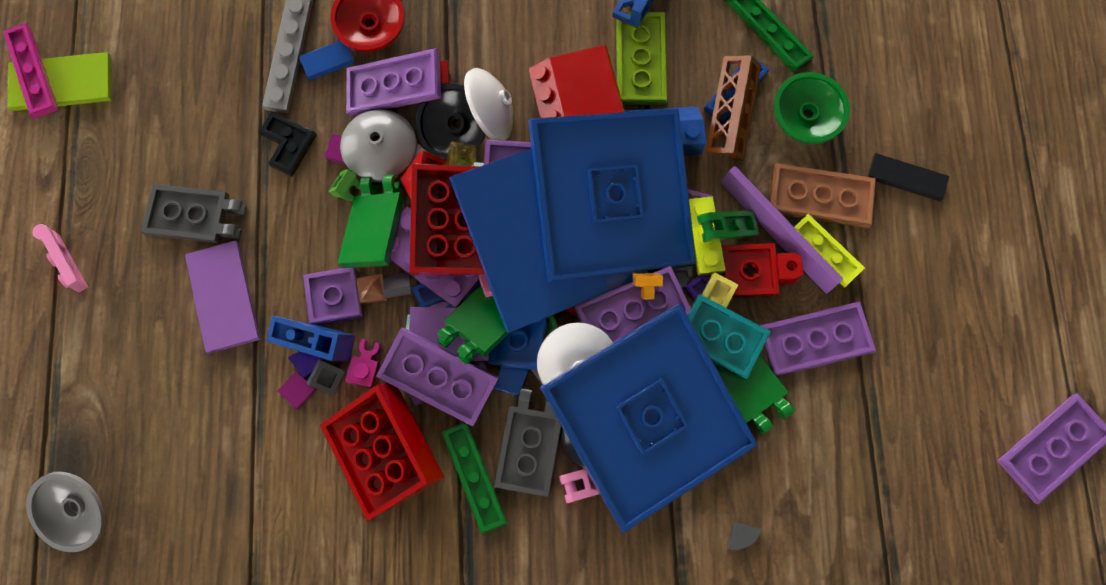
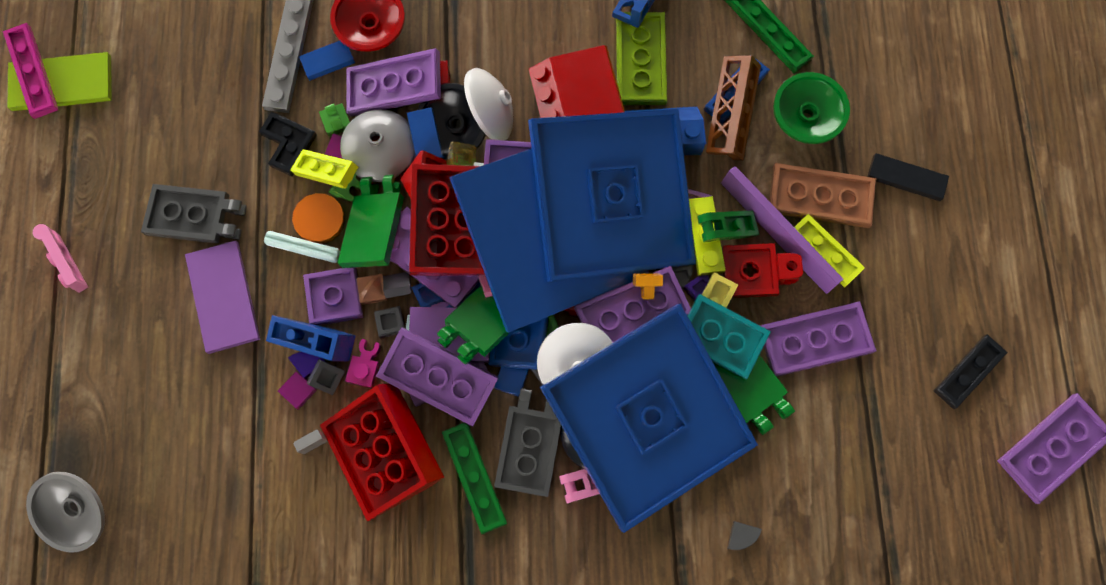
none -> light aqua axle [264,231,340,263]
none -> neon yellow plate [290,149,358,189]
none -> orange tile [292,193,345,244]
none -> light grey tile [293,430,328,454]
none -> bright green tile [319,103,350,137]
none -> dark grey tile [374,306,405,339]
none -> blue tile [407,107,444,159]
none -> black tile [933,334,1008,409]

